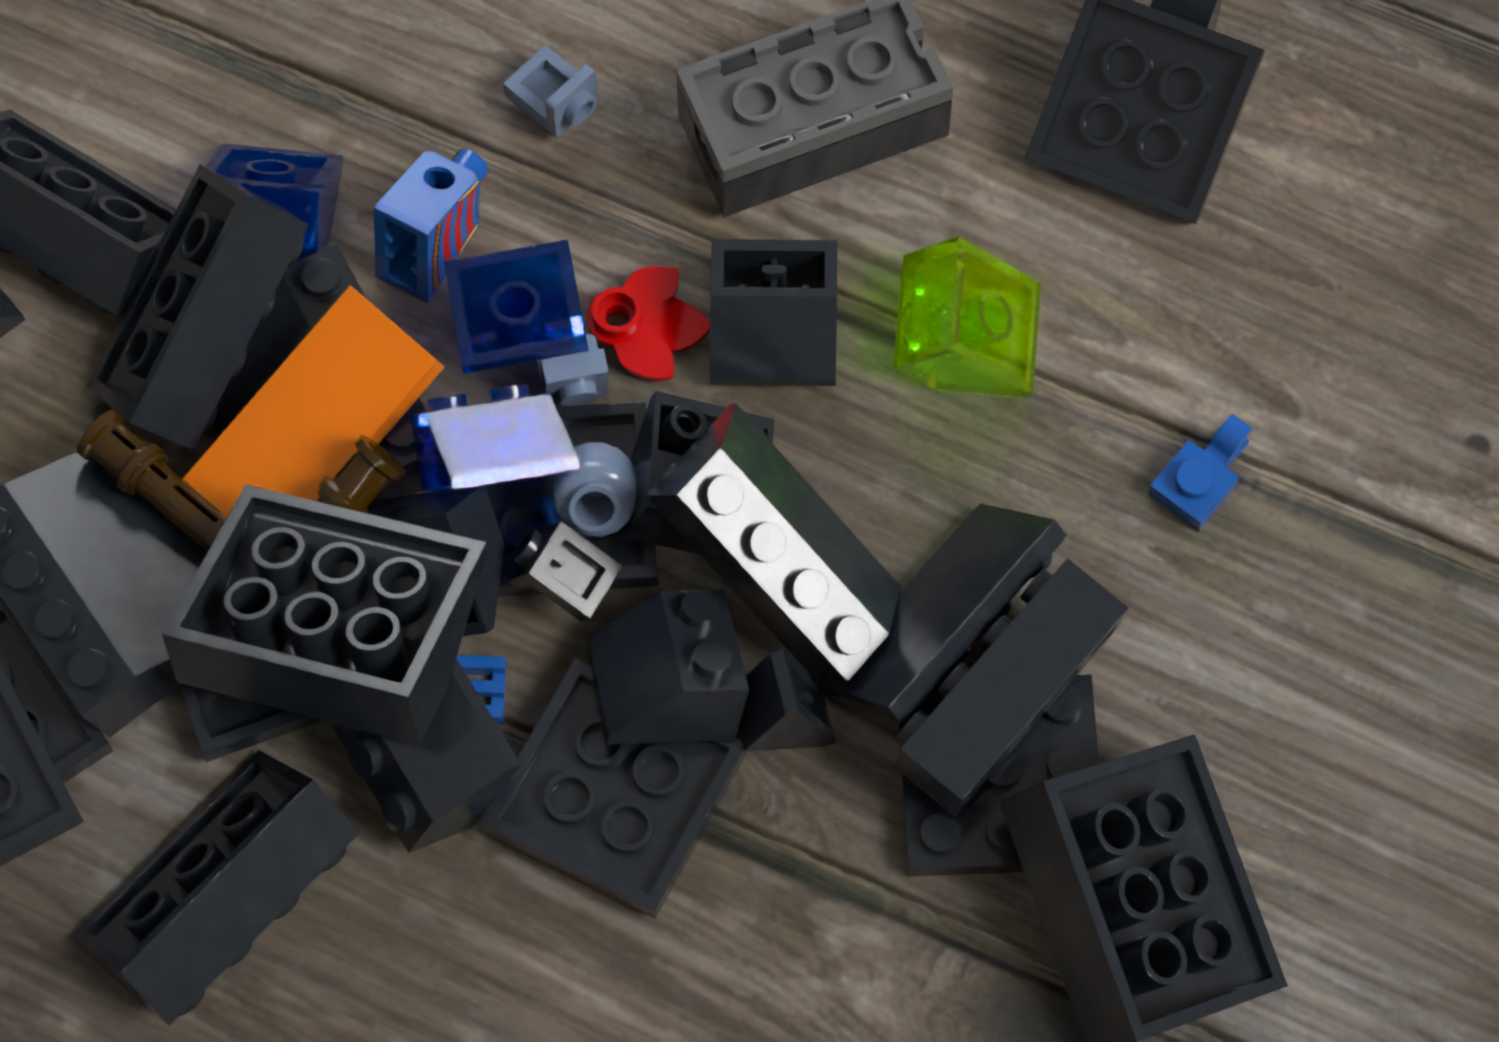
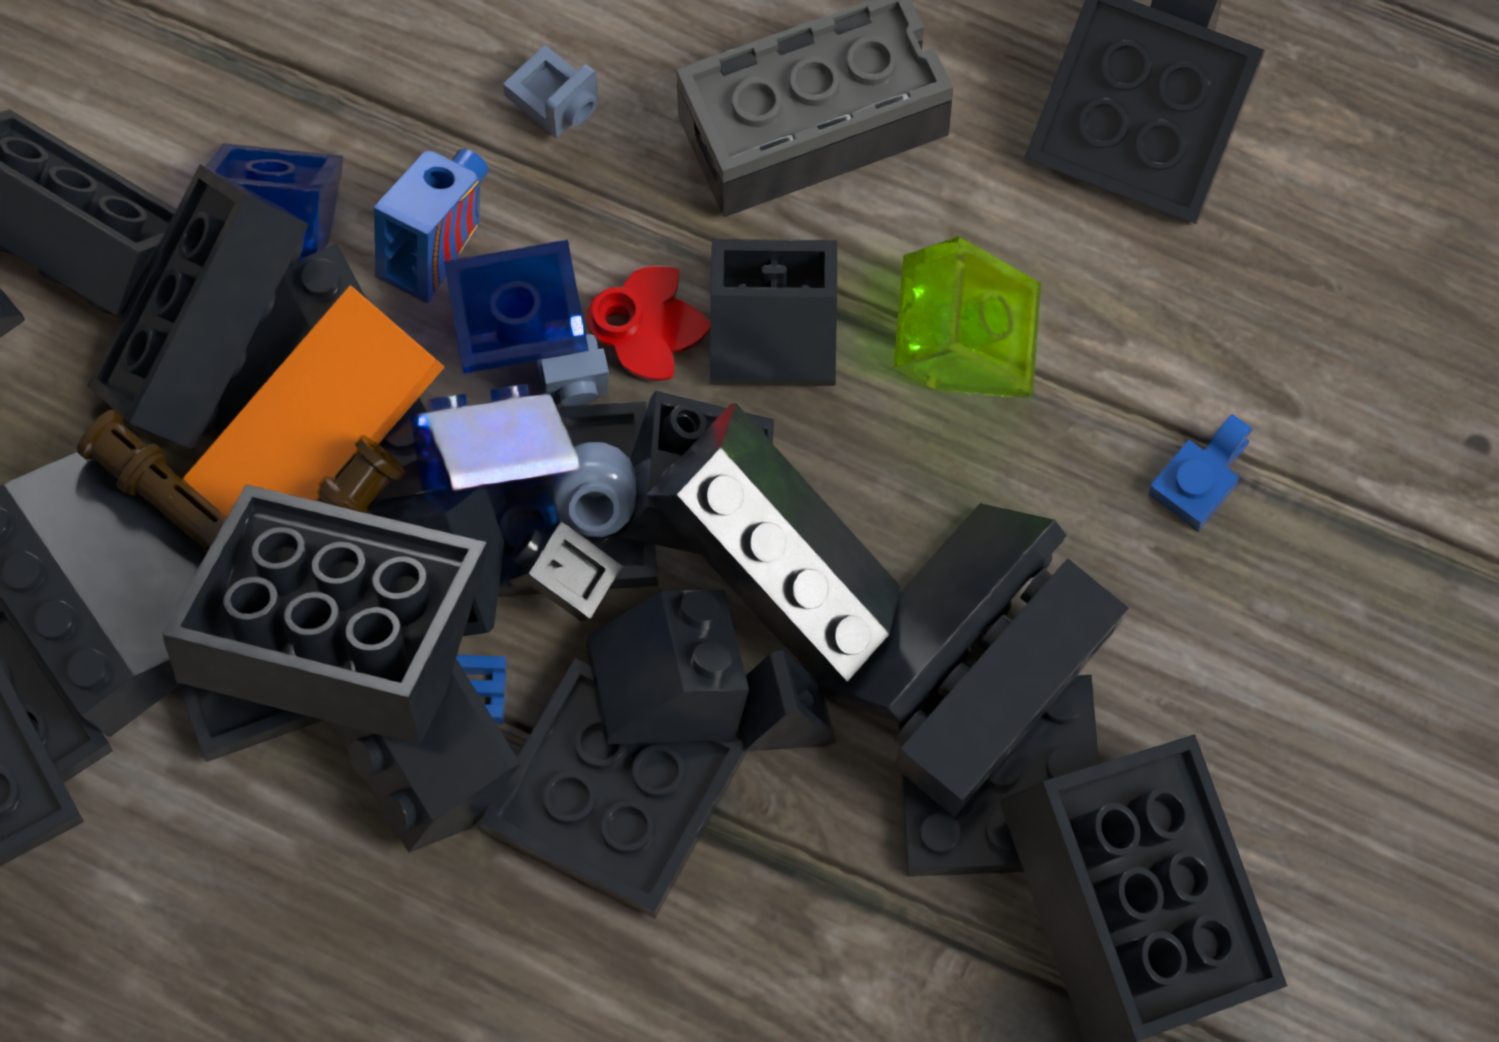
black slope [70,750,360,1026] -> none

